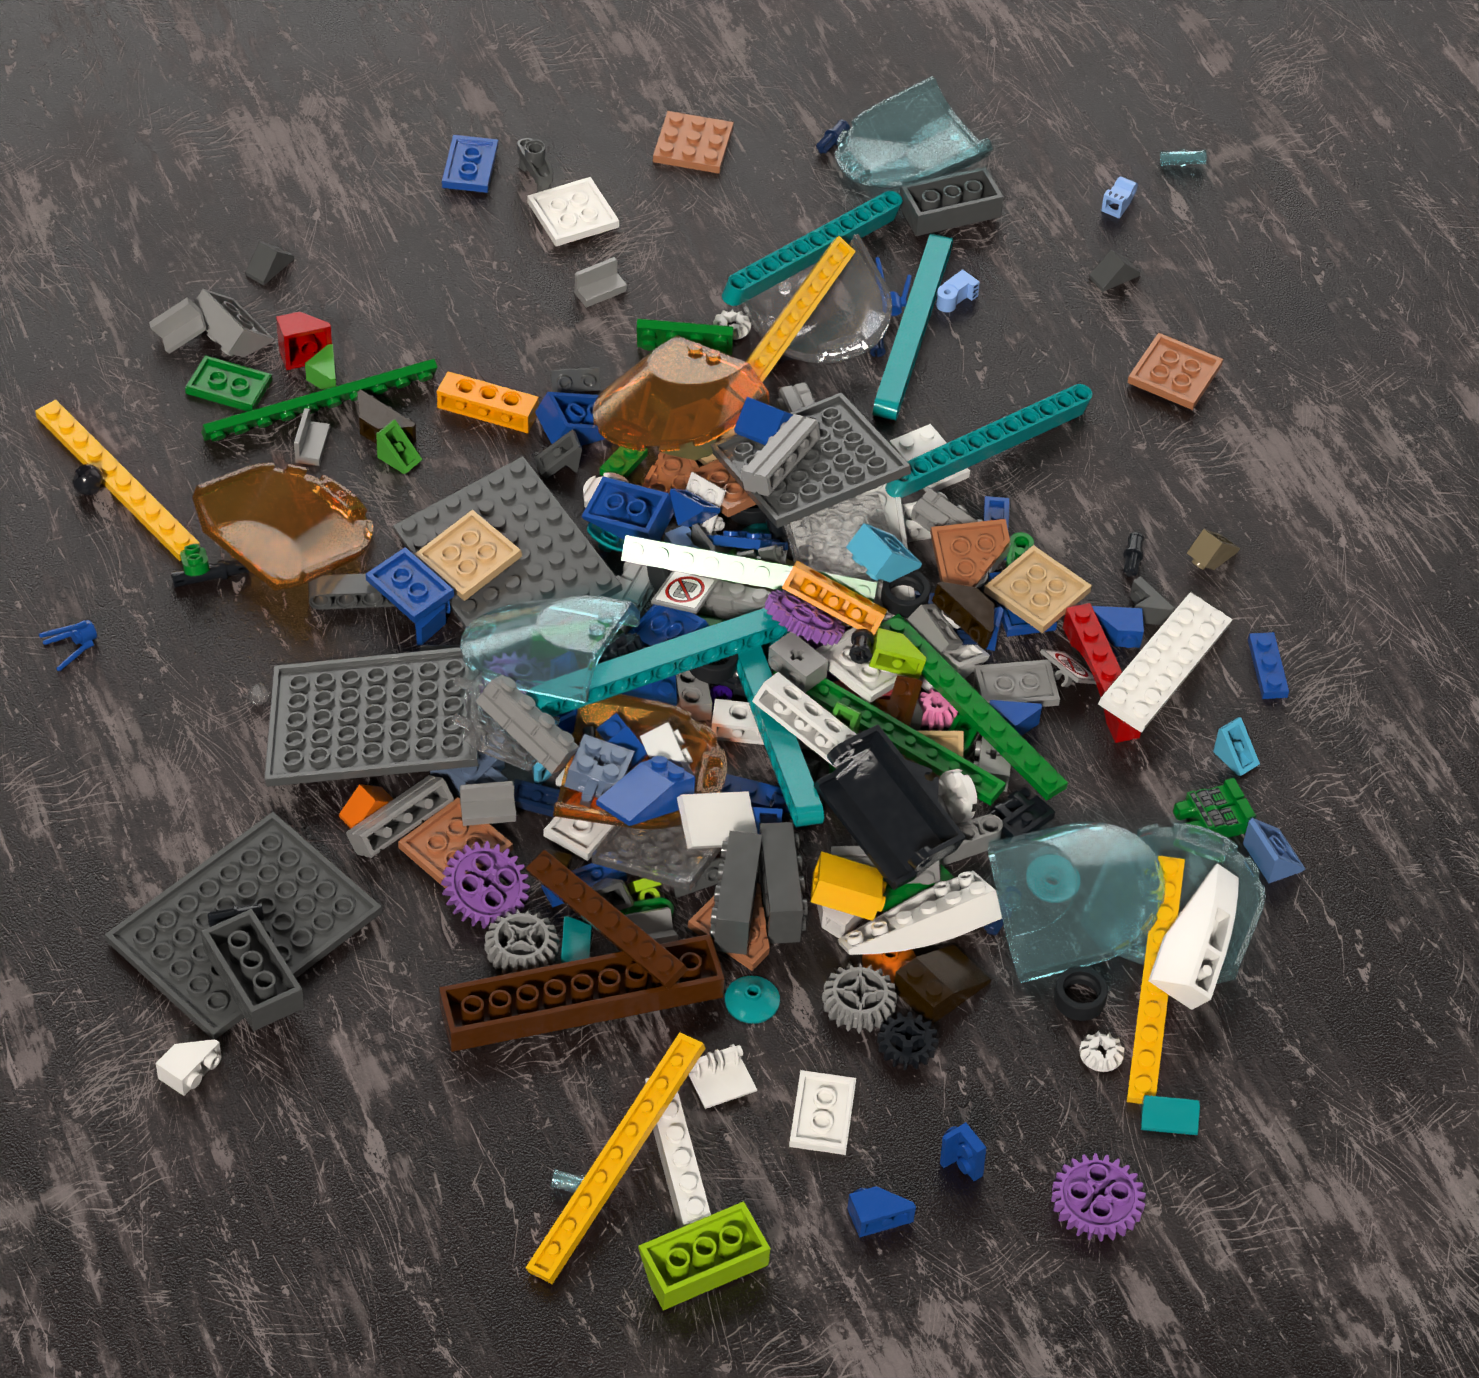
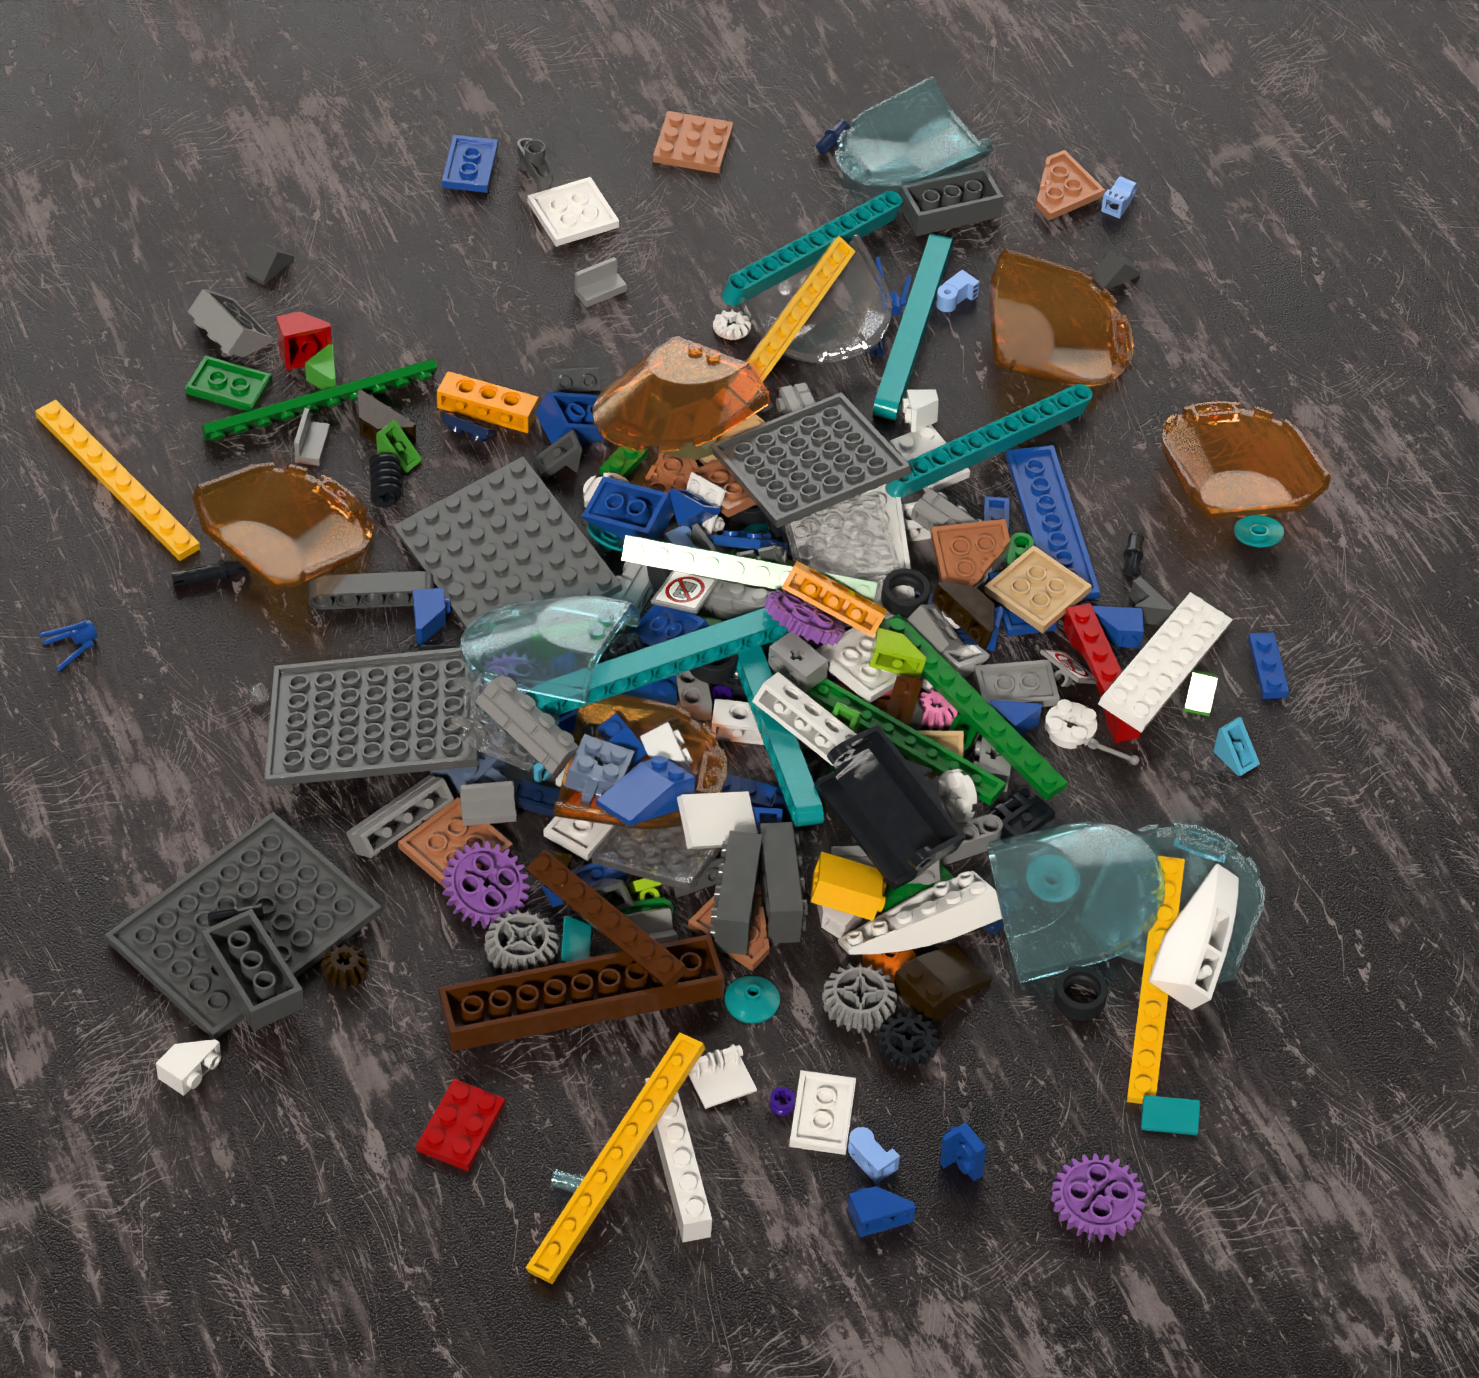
black piece [72,464,103,495] -> none
light grey panel [149,297,206,354] -> none
green plate [180,544,210,576] -> none
orange slope [339,784,393,828] -> none
blue plate [365,547,455,623] -> none
tan plate [415,510,522,601] -> none
green plate [637,319,733,357] -> none
lime slope [638,1201,771,1310] -> none
blue slope [734,397,793,445] -> none
light grey brick [741,414,821,496] -> none
medium azure slope [846,523,922,582] -> none
black bush [849,629,874,664] -> none
white gear [1079,1031,1124,1072] -> none
nougat plate [1128,333,1223,410] -> none
clear light blue pin [1160,148,1207,167] -> none
green hips [1173,778,1256,844] -> none
dark tan slope [1187,529,1240,570] -> none
medium blue slope [1243,818,1305,883] -> none
none -> dark brown gear [321,942,369,991]
none -> black piece [369,454,402,508]
none -> red plate [416,1079,505,1171]
none -> dark blue plate [442,413,497,442]
none -> dark purple bush [769,1087,796,1116]
none -> light blue leg [848,1127,900,1184]
none -> white slope [902,390,938,432]
none -> clear orange windscreen [988,248,1134,387]
none -> blue plate [1005,445,1100,600]
none -> nougat plate [1036,150,1105,220]
none -> white plate [1044,699,1097,749]
none -> light grey hinge [1087,739,1140,765]
none -> clear orange windscreen [1161,401,1331,520]
none -> slope [1184,670,1218,716]
none -> teal dish [1234,515,1284,547]

